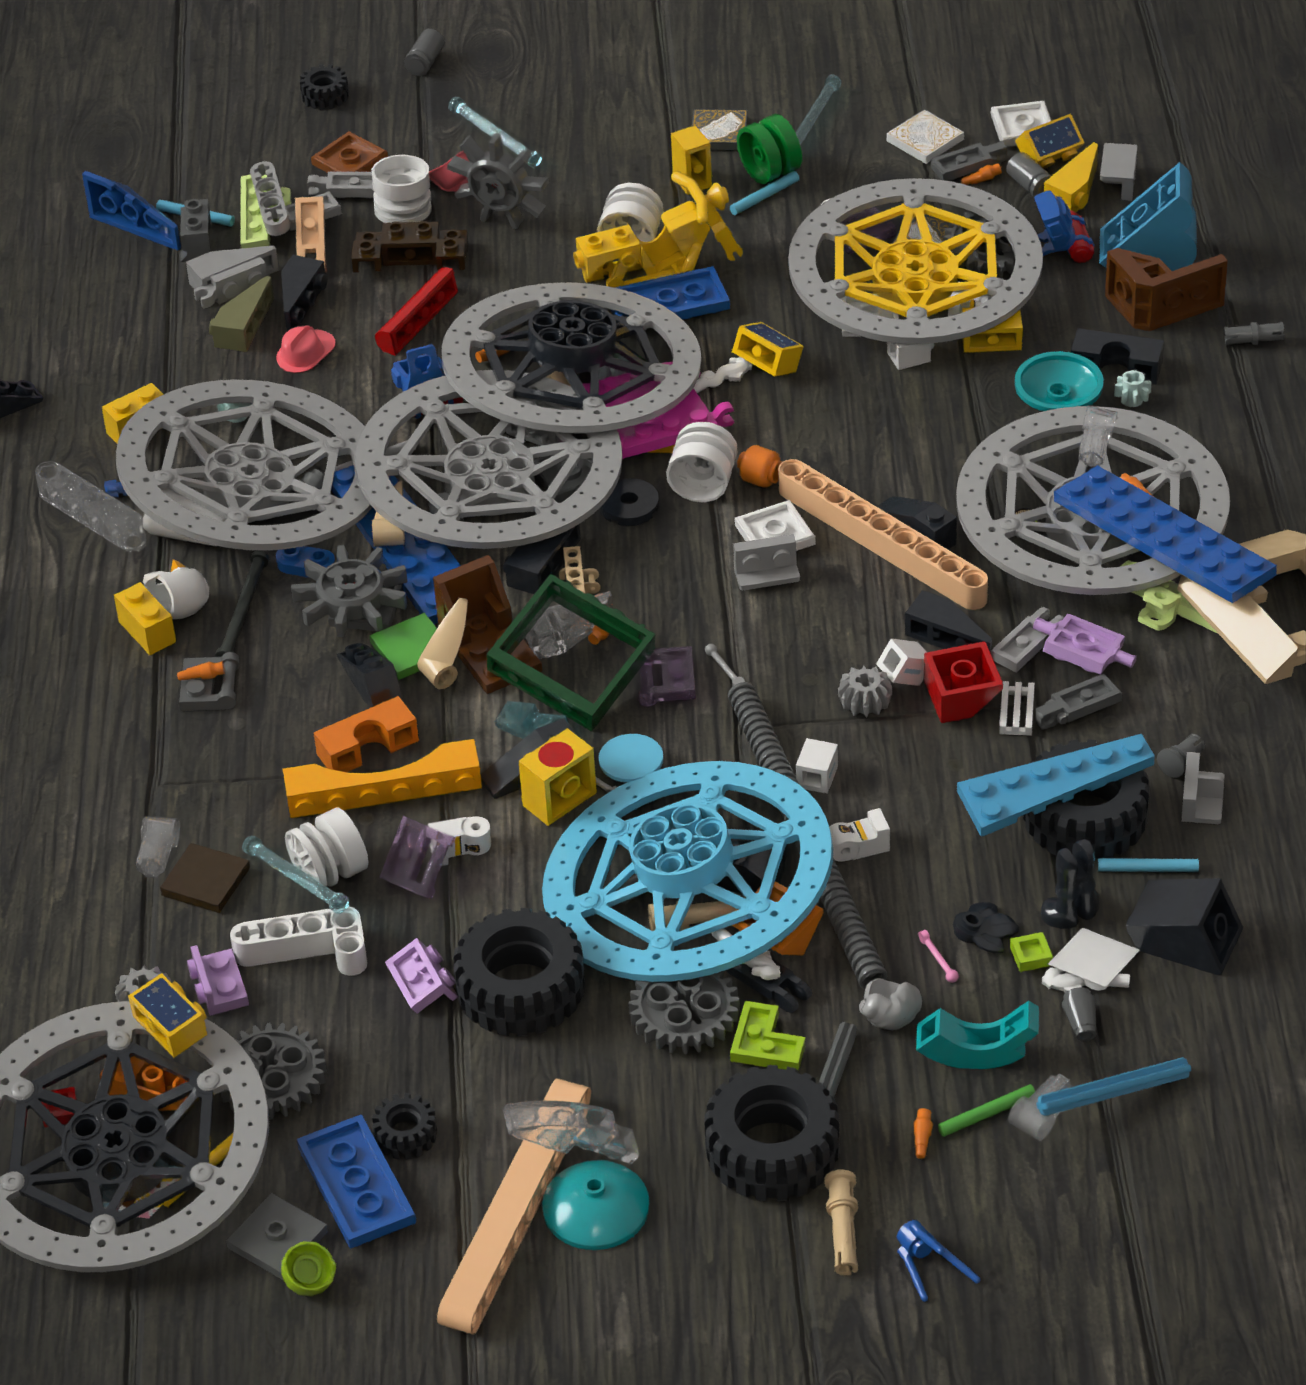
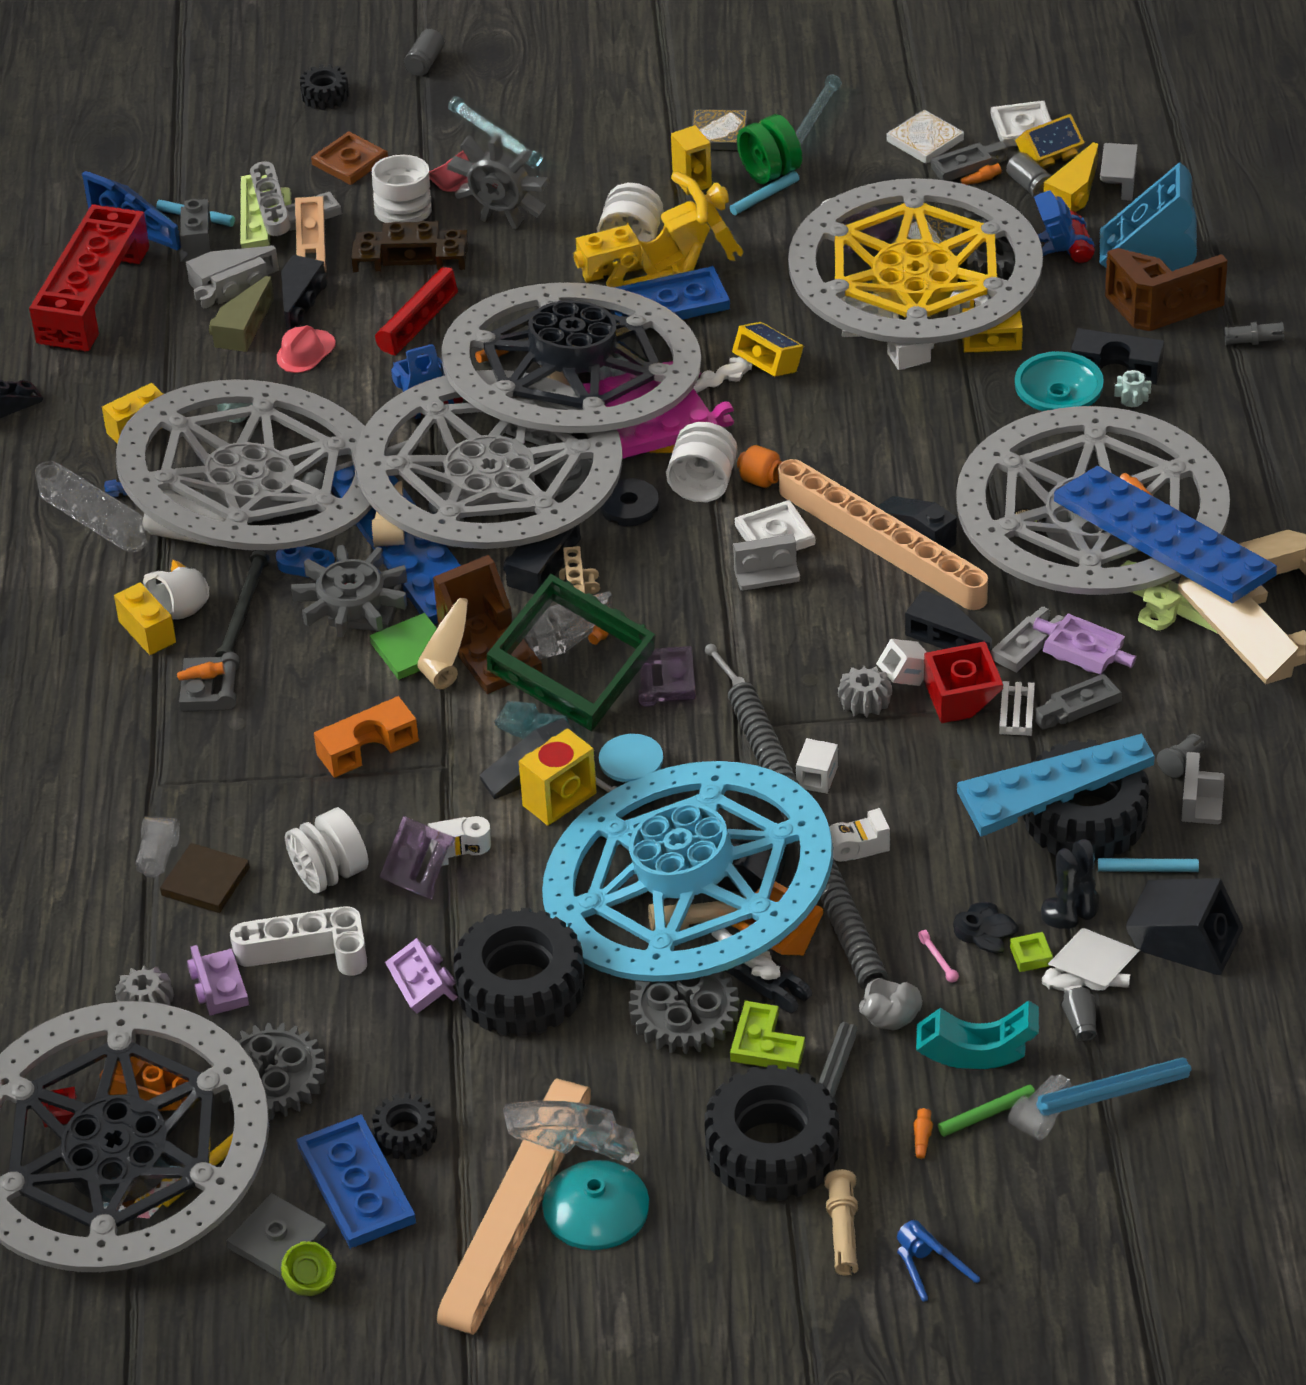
brick [128,973,207,1058] -> none
clear light blue bar [242,835,349,914] -> none
light orange arch [283,739,482,818] -> none
light grey plate [307,172,374,198] -> none
black slope [337,643,403,707] -> none
clear piece [1078,405,1117,467] -> none
none -> red plate [29,204,150,351]

